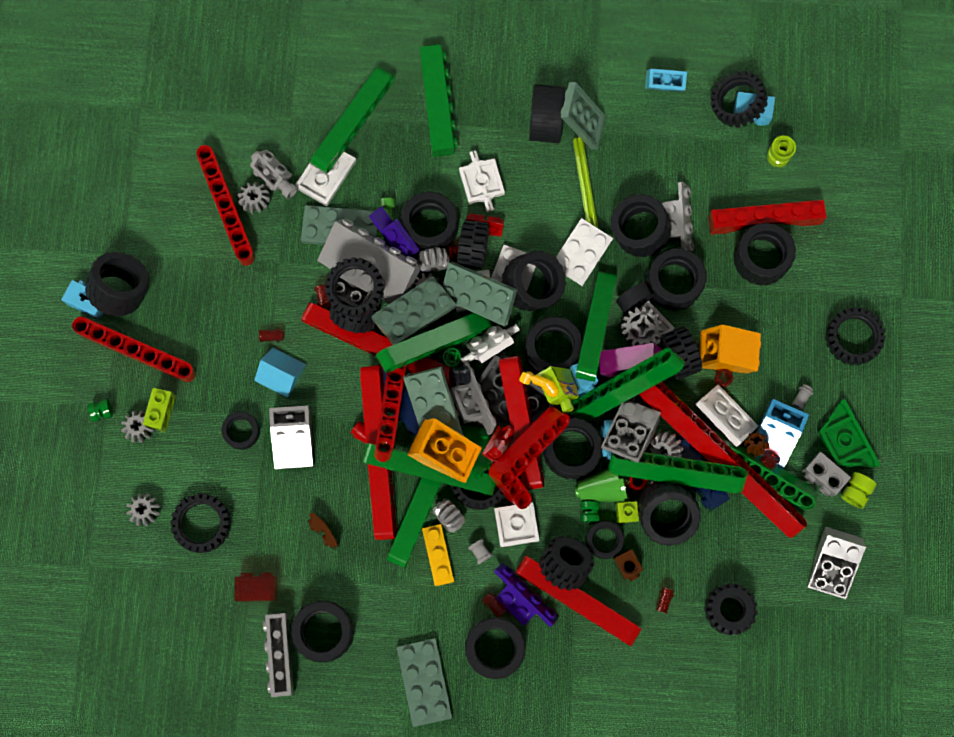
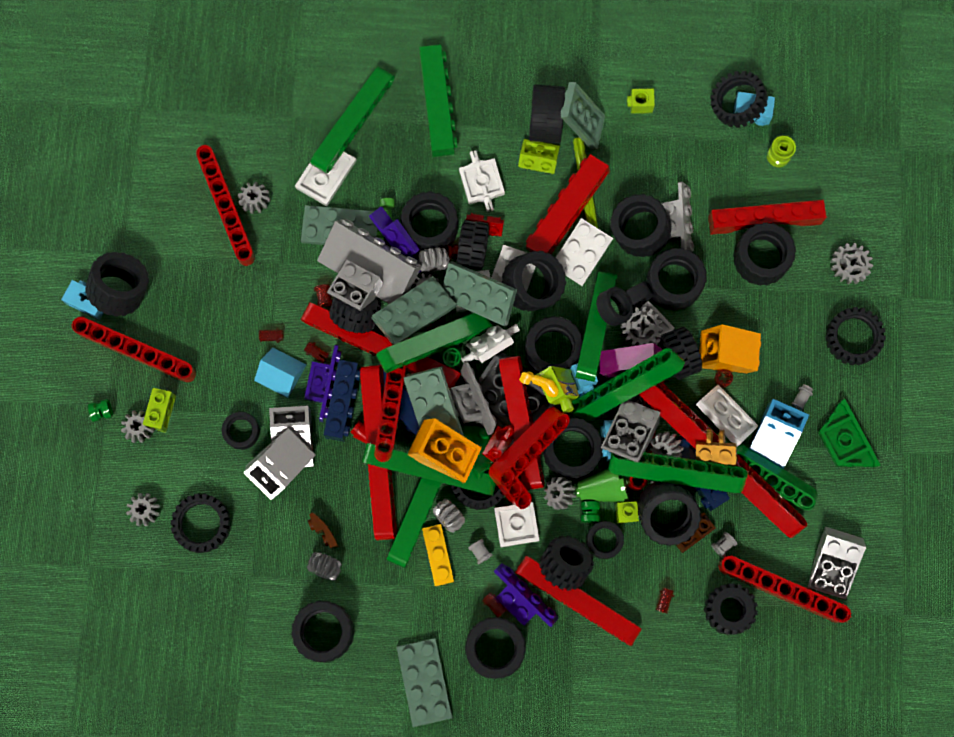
clear red brick [234,572,278,602] -> none
light grey brick [250,149,298,199] -> none
light grey brick [263,613,294,697] -> none
black tyre [325,257,385,317] -> none
black wheel [449,365,471,387] -> none
reddish brown brick [613,549,643,582] -> none
medium azure brick [645,69,687,92] -> none
reddish brown gear [744,432,769,457] -> none
clear red bush [760,450,781,469] -> none
light grey brick [801,452,851,497] -> none
lime wheel [841,472,877,509] -> none
none -> light grey slope [244,427,316,500]
none -> clear red pin [304,342,329,363]
none -> dark purple bracket [304,345,342,422]
none -> dark grey gear [307,552,342,580]
none -> dark blue brick [323,360,360,442]
none -> lime bracket [518,139,560,174]
none -> red brick [525,154,610,254]
none -> light grey gear [543,476,577,510]
none -> black tyre [596,287,633,326]
none -> lime brick [627,89,655,113]
none -> reddish brown slope [676,513,716,553]
none -> pearl gold hinge [696,429,737,465]
none -> light grey bush [711,532,737,558]
none -> red beam [718,556,851,623]
none -> light grey gear [830,243,873,284]

